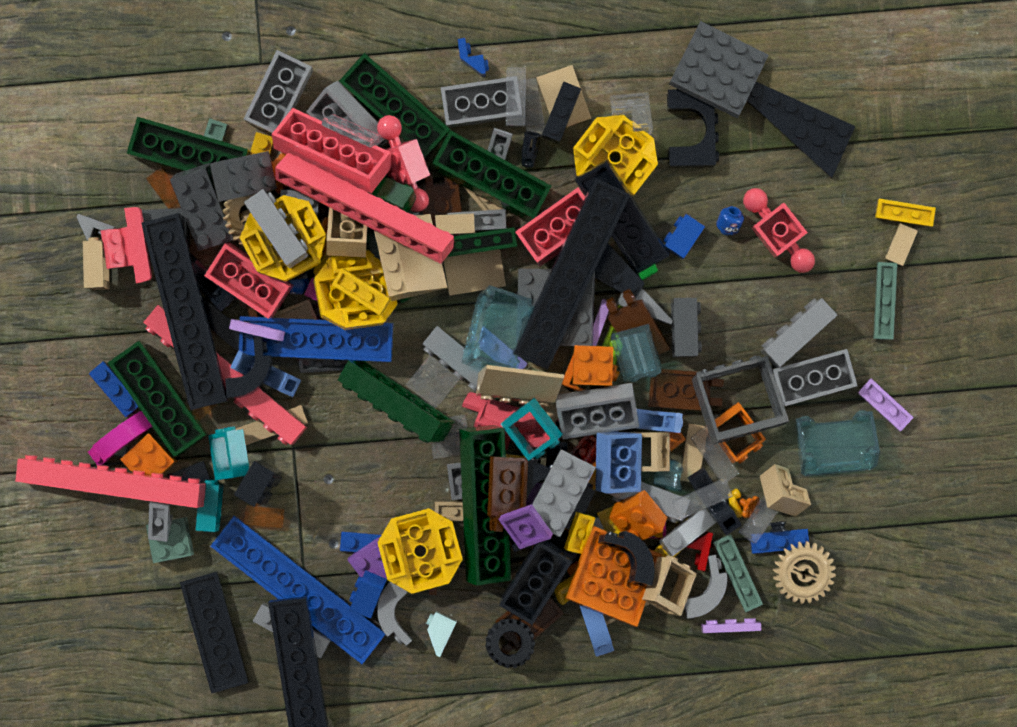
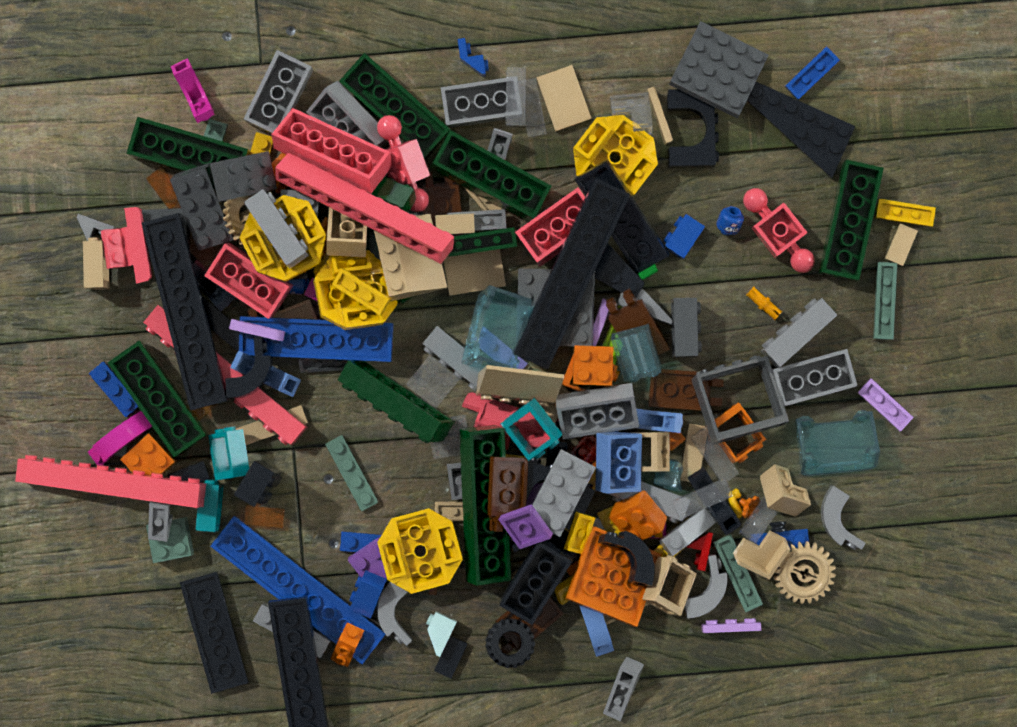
clear tile [322,114,382,148] -> none
black hinge [521,131,541,168] -> none
black brick [542,81,581,144] -> none
none -> dark pink arch [170,58,215,123]
none -> sand green plate [325,435,378,512]
none -> orange bracket [331,622,365,667]
none -> black tile [434,635,468,679]
none -> light grey slope [603,657,644,721]
none -> tan tile [646,87,673,145]
none -> tan panel [733,530,790,580]
none -> light orange pin [746,286,783,321]
none -> blue plate [785,46,839,100]
none -> dark green brick [818,159,884,282]
none -> light grey arch [821,486,866,550]

